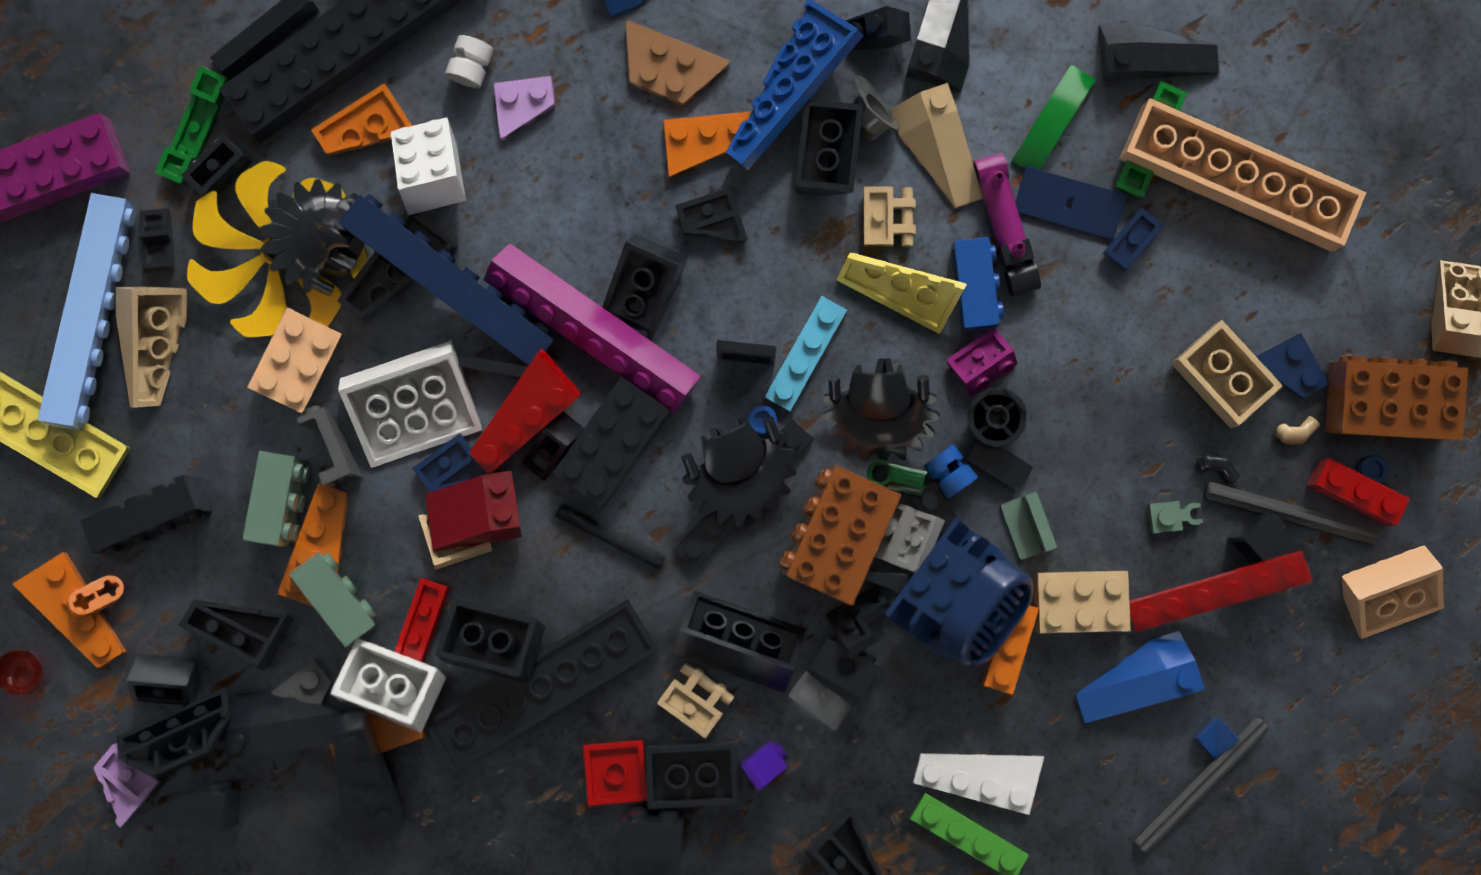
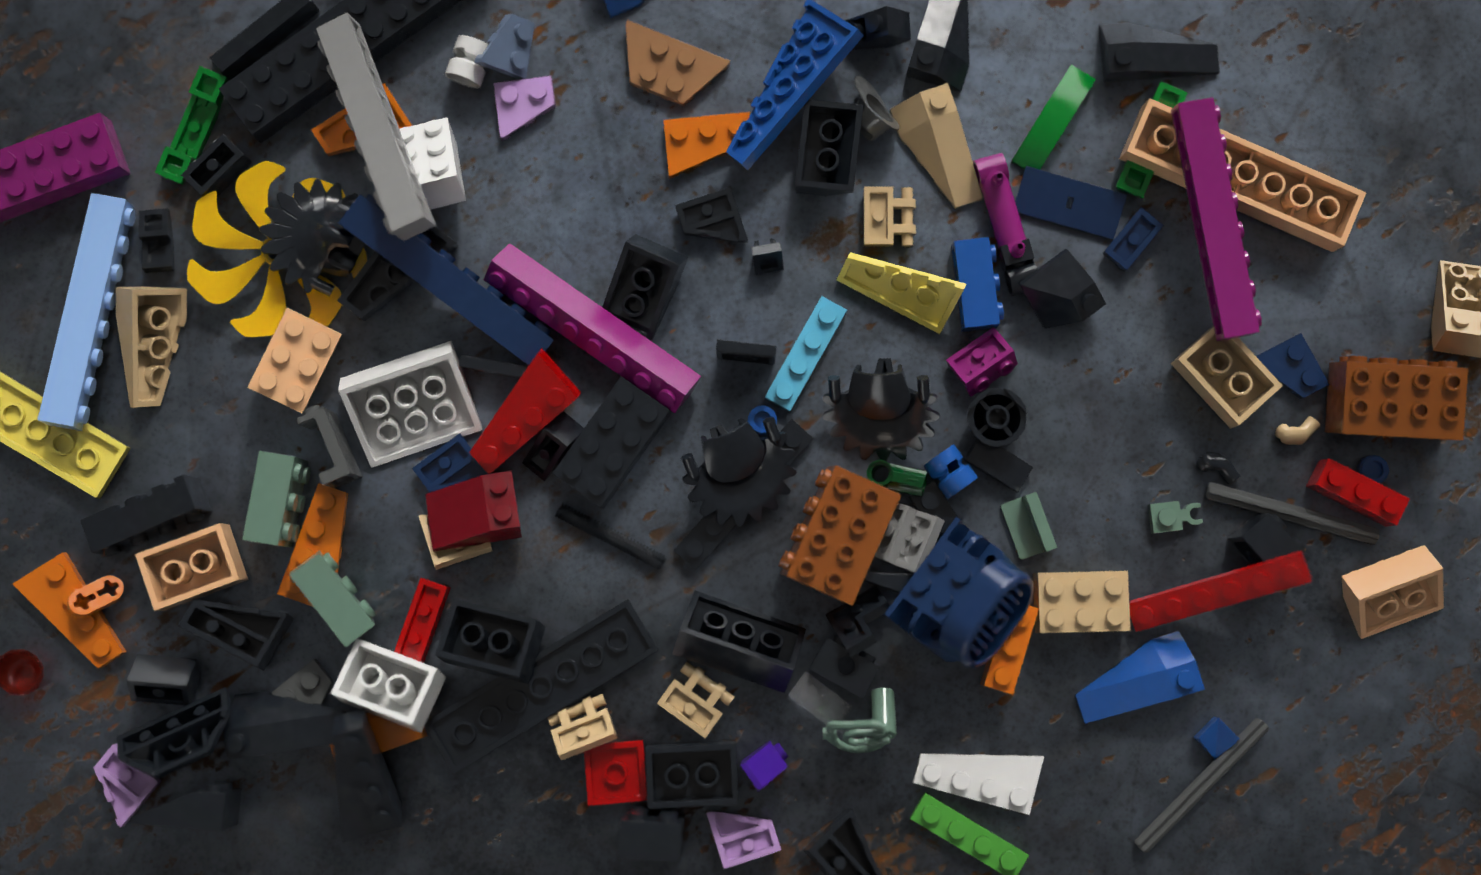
none -> light nougat brick [135,523,249,611]
none -> light grey brick [316,13,436,241]
none -> sand blue wing [474,14,535,80]
none -> tan plate [547,694,618,760]
none -> lavender wing [706,811,781,869]
none -> black tile [751,238,784,275]
none -> sand green piece [823,688,897,753]
none -> black slope [1019,249,1106,329]
none -> magenta brick [1171,97,1262,342]

